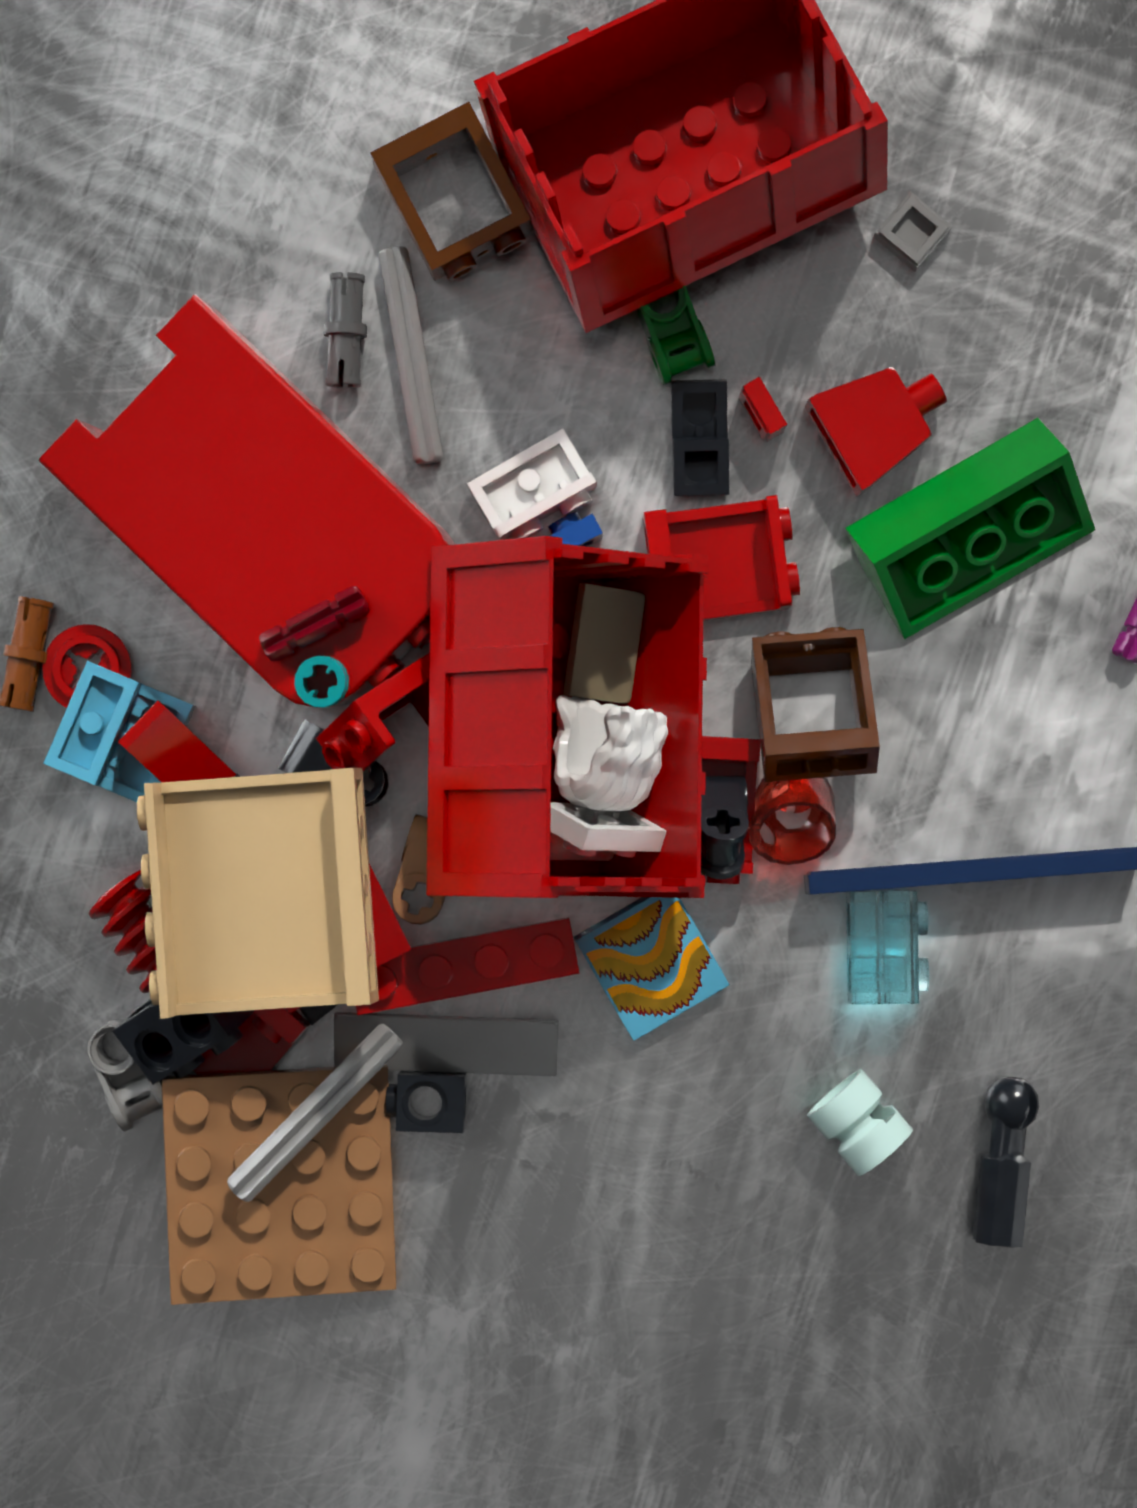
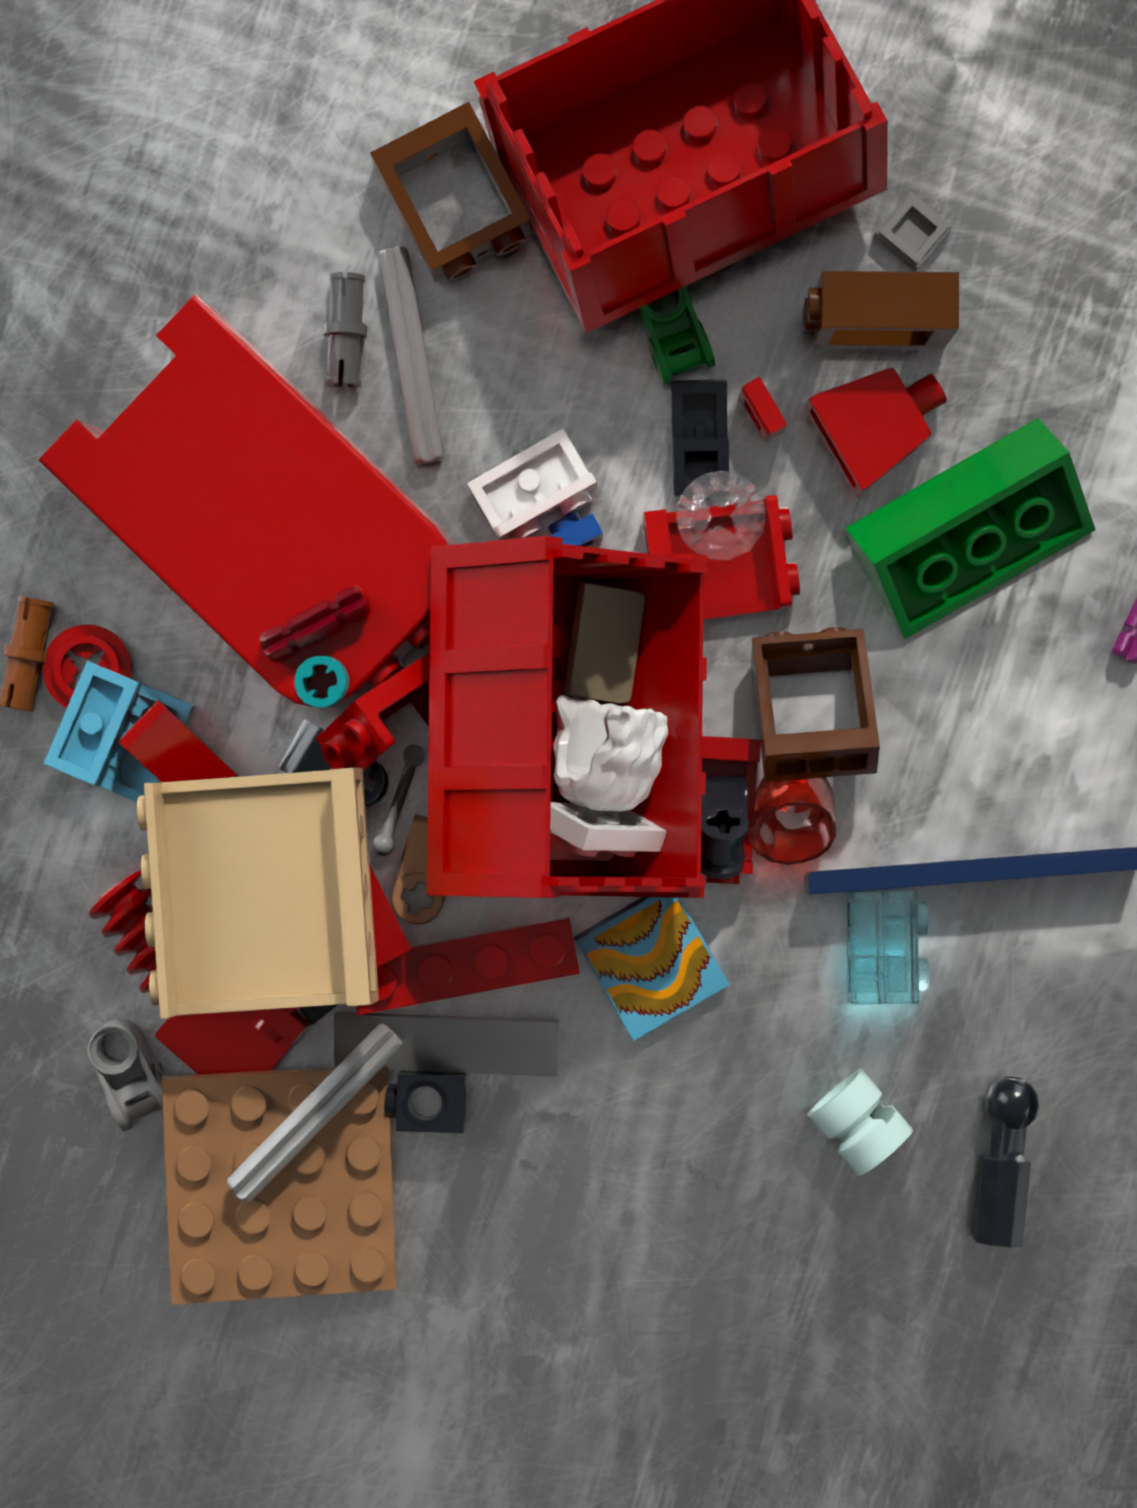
black brick [112,999,255,1085] -> none
none -> light grey hinge [373,744,425,856]
none -> clear gear [676,471,766,561]
none -> reddish brown window [803,271,959,348]

